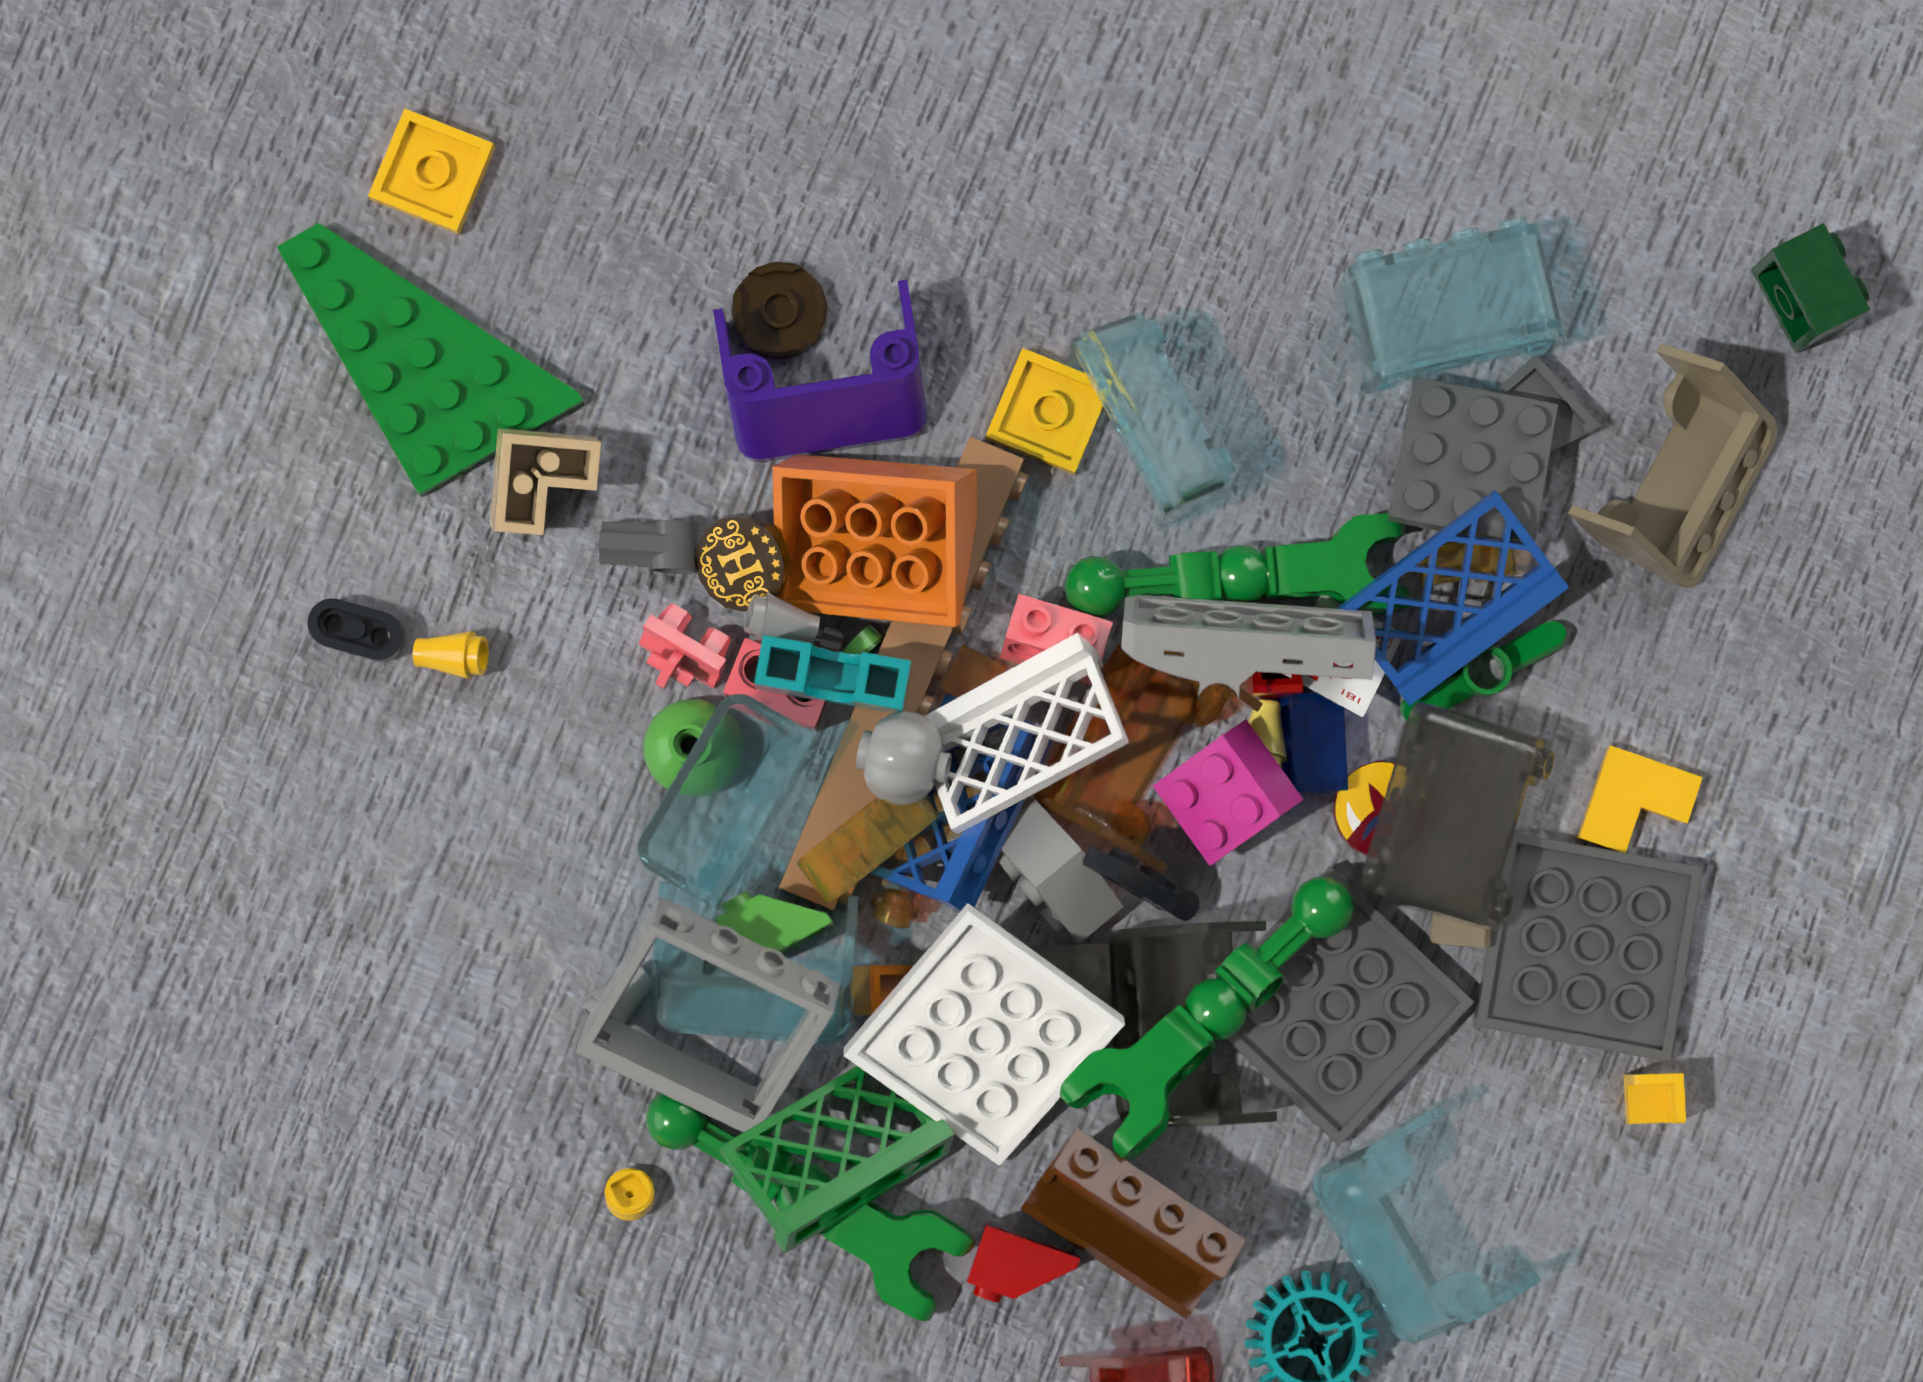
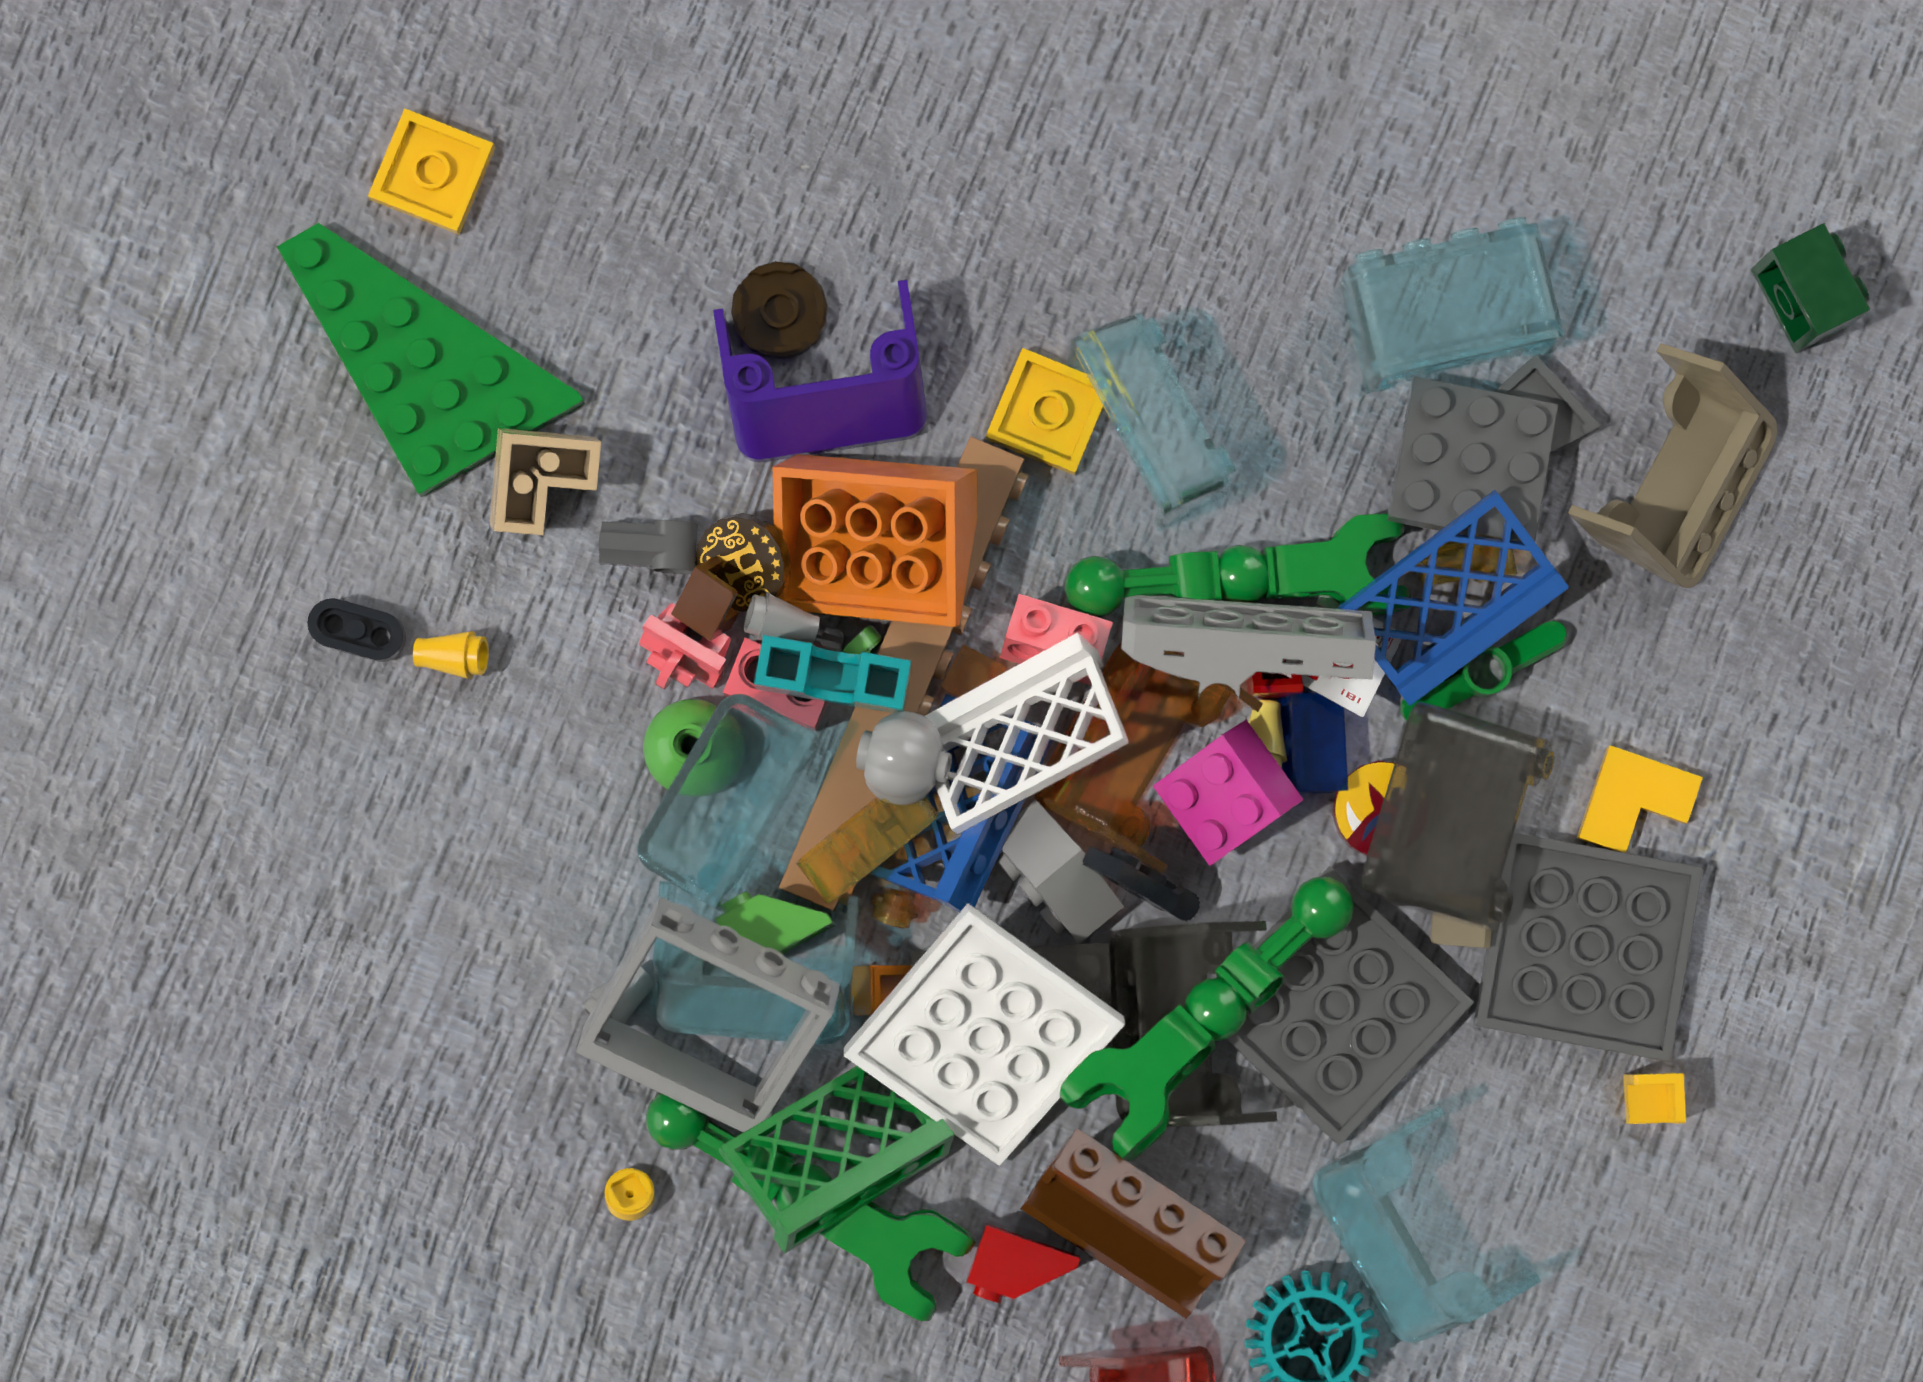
none -> reddish brown panel [671,556,739,641]

